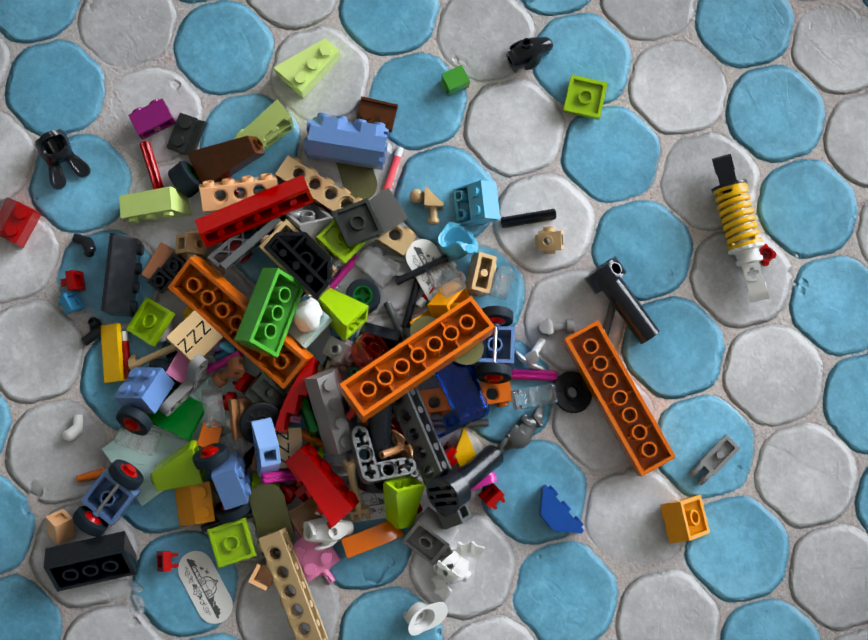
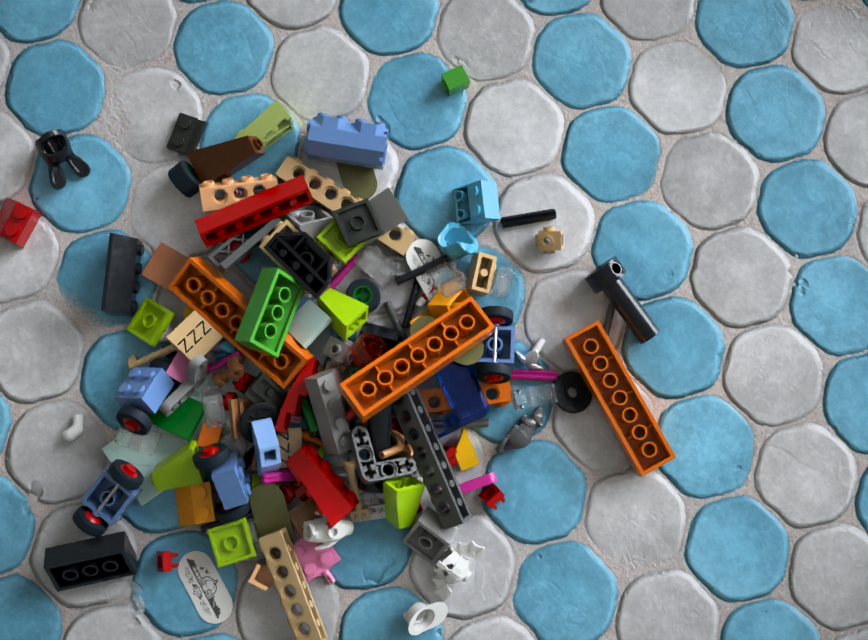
light nougat panel [45,509,75,545] -> none
dark azure tile [58,291,85,315] -> none
red tile [60,270,86,292] -> none
black arm [72,233,96,257] -> none
orange animal [76,467,107,482] -> none
black arm [81,317,102,346] -> none
yellow tile [101,323,125,383] -> none
yellowish green wedge [119,187,191,224] -> none
red bar [121,331,131,380] -> none
magenta brick [128,98,176,140] -> none
red axle [139,141,164,189] -> none
black slope [147,252,187,294] -> none
tan brick [175,231,207,259] -> none
yellowish green wedge [273,38,341,98] -> none
white hair [293,296,323,332] -> none
orange slope [341,521,404,558] -> none
reddish brown plate [356,96,398,132] -> none
coral bar [382,146,403,191] -> none
tan piece [410,187,444,225] -> none
black piece [426,445,504,515] -> none
black animal [506,37,553,73] -> none
light grey leg [538,318,575,337] -> none
blue slope [539,485,584,534] -> none
lime plate [563,75,608,120] -> none
light orange slope [661,495,710,543] -> none
light grey hinge [689,434,740,485] -> none
piece [711,153,770,303] -> none
red plate [759,244,776,266] -> none

